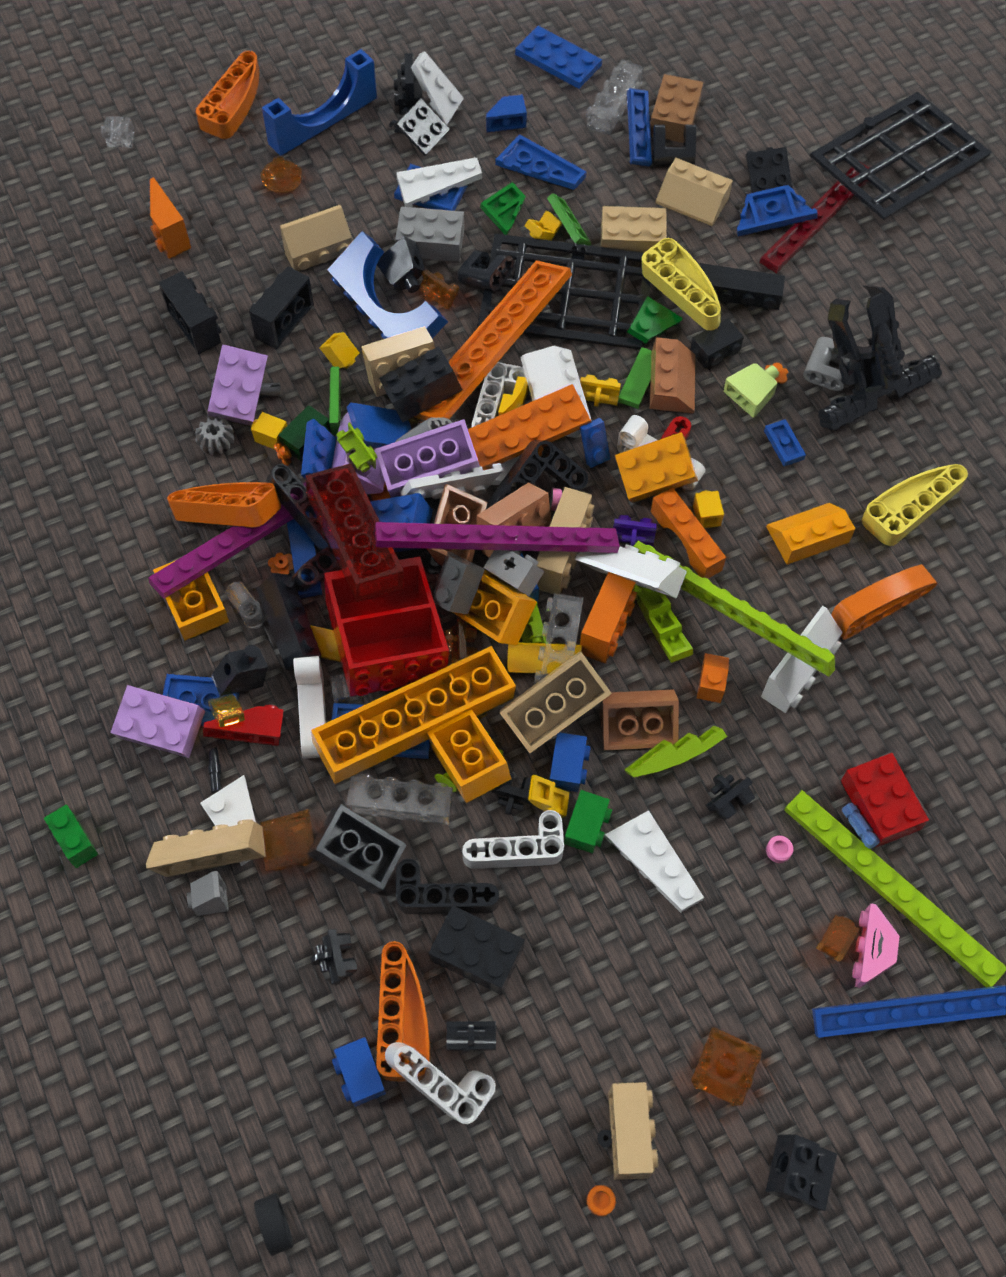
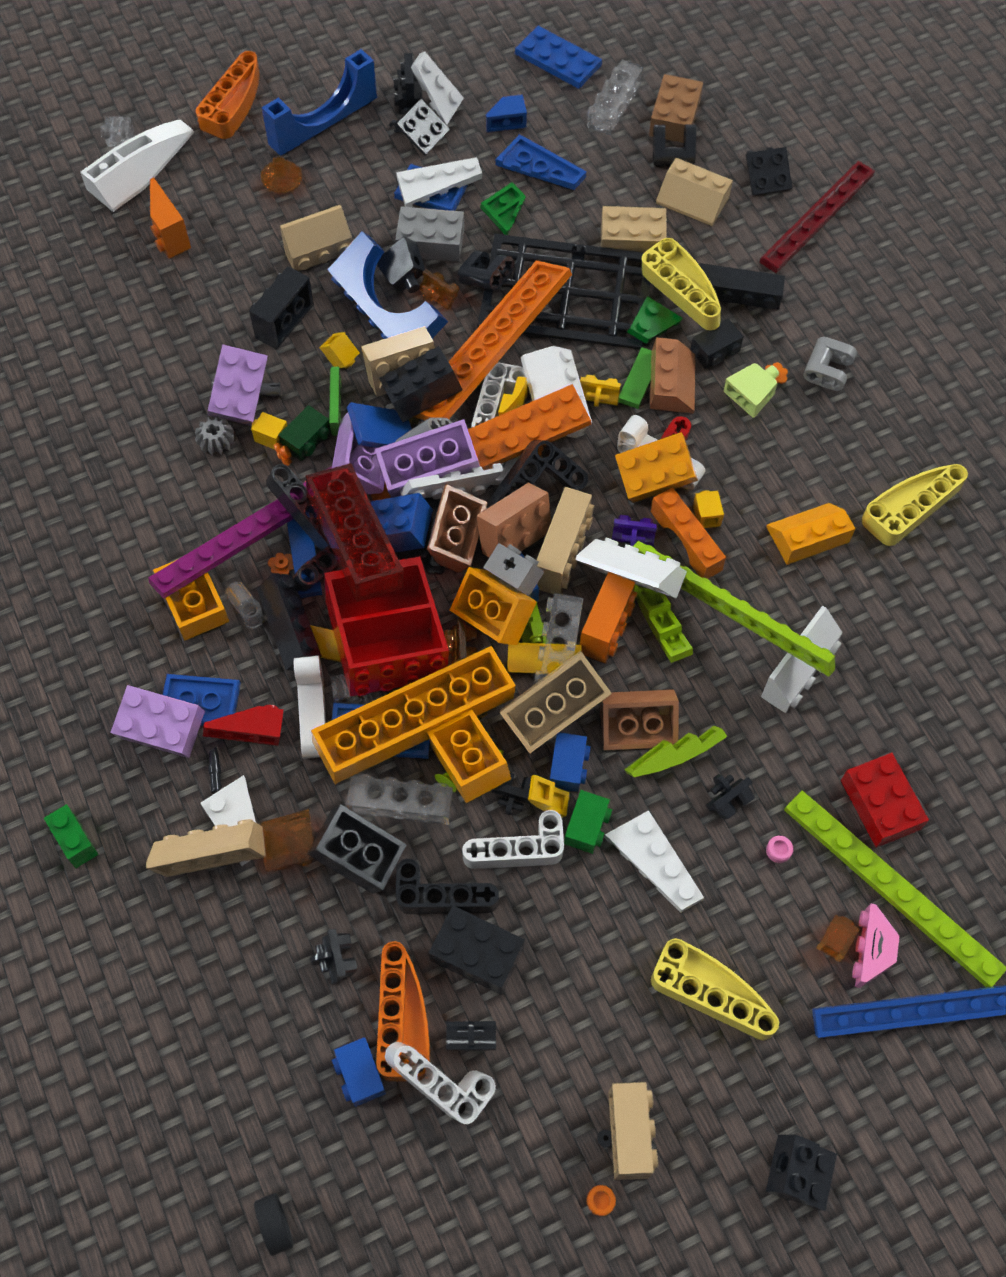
black brick [159,271,221,355] -> none
orange beam [167,482,281,527] -> none
light grey slope [187,871,229,916] -> none
clear yellow slope [208,694,245,727] -> none
black torso [211,645,268,696] -> none
blue wing [301,419,337,488] -> none
lime hinge [336,422,377,473] -> none
magenta plate [375,522,620,553] -> none
dark grey slope [432,551,485,614] -> none
yellow bracket [525,211,562,241] -> none
bright green tile [547,193,591,246] -> none
bright pink tile [549,488,562,511] -> none
blue plate [580,418,610,468] -> none
blue tile [627,88,652,167] -> none
clear orange slope [691,1027,762,1106] -> none
orange slope [697,653,729,703] -> none
blue wing [737,185,818,236] -> none
blue plate [764,419,806,466] -> none
black door [810,92,992,220] -> none
black piece [818,285,942,431] -> none
orange beam [831,564,938,640] -> none
medium blue axle [842,803,879,849] -> none
none -> white wedge [81,119,194,212]
none -> light yellow beam [651,939,779,1040]

